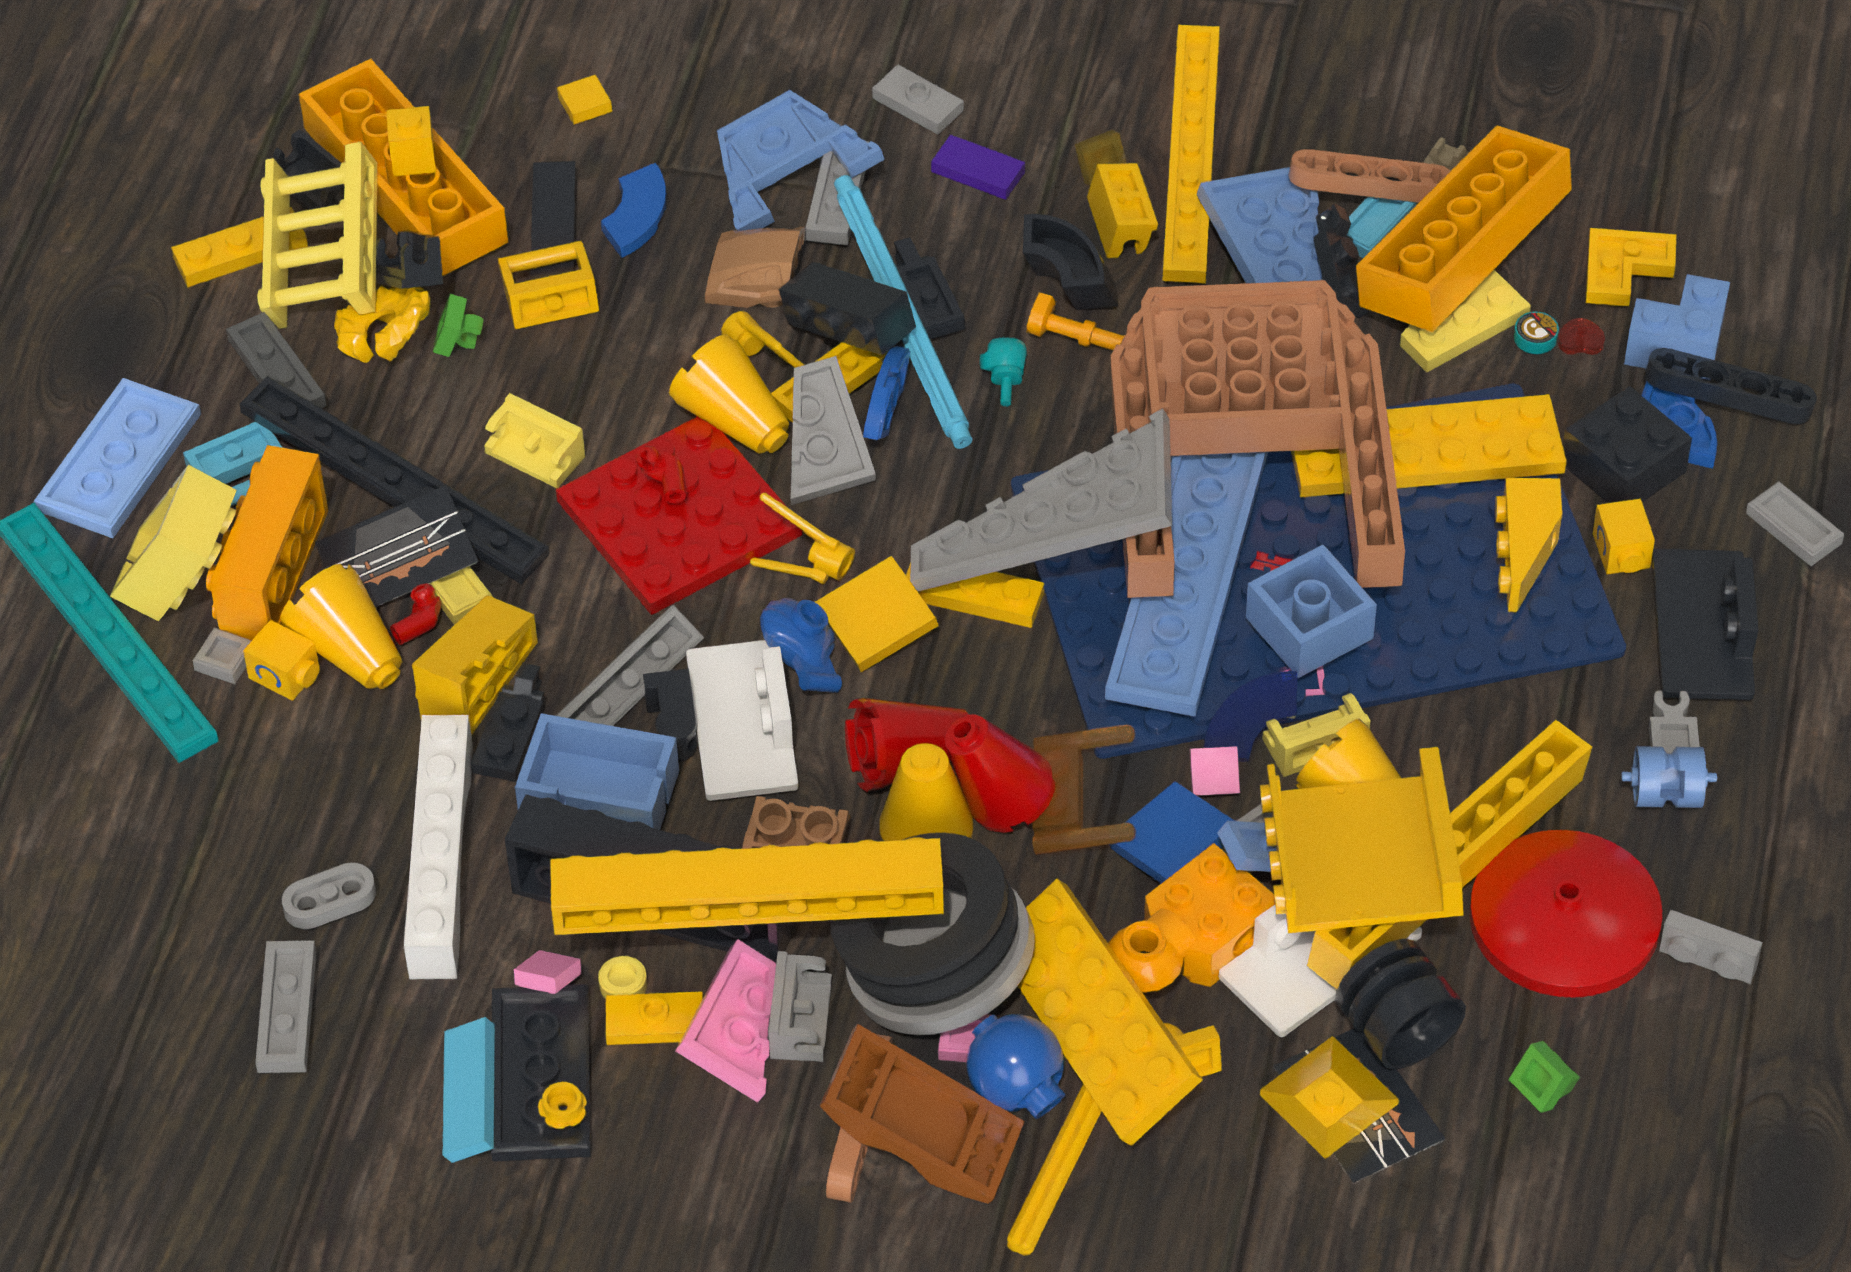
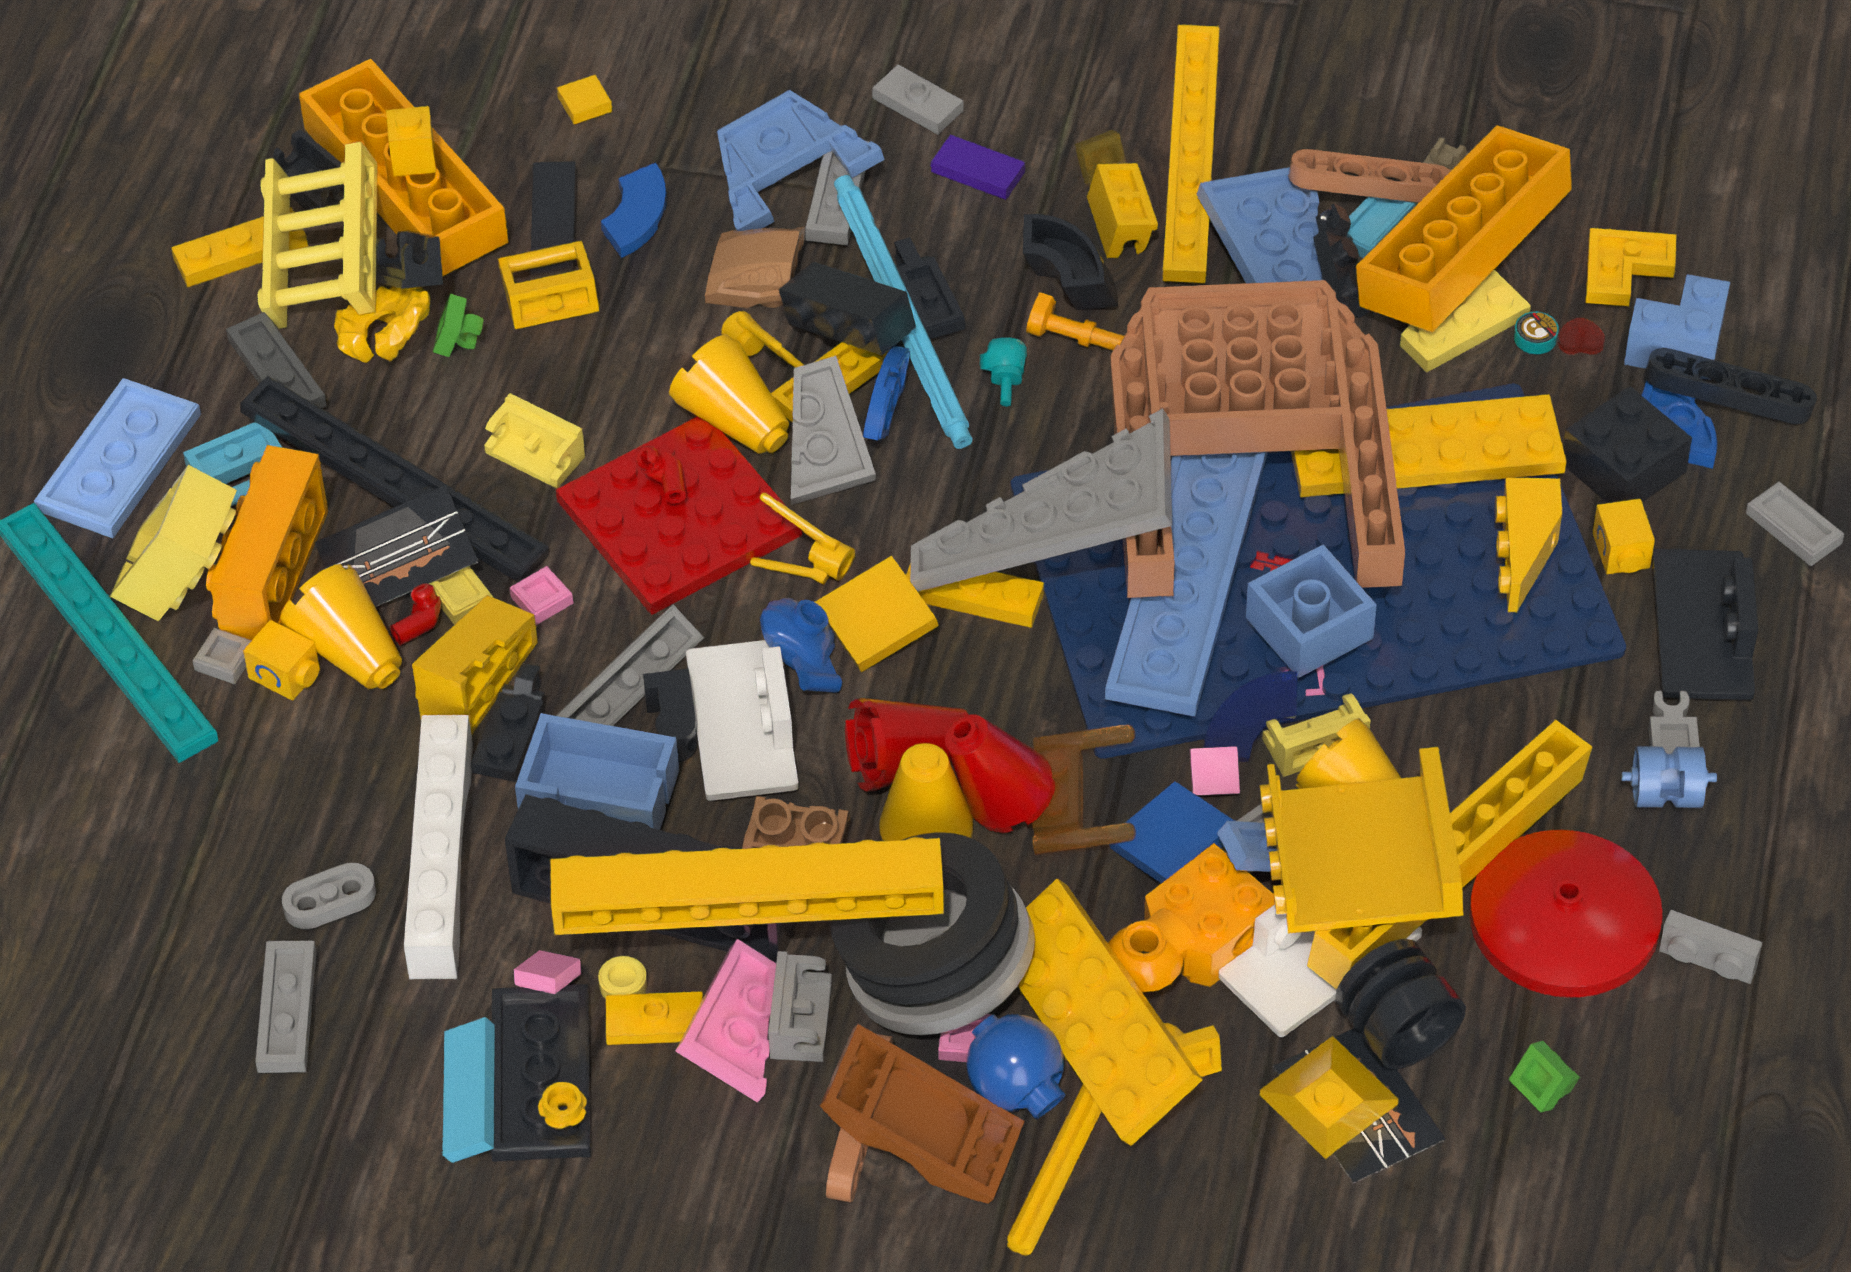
none -> bright pink tile [510,566,573,625]

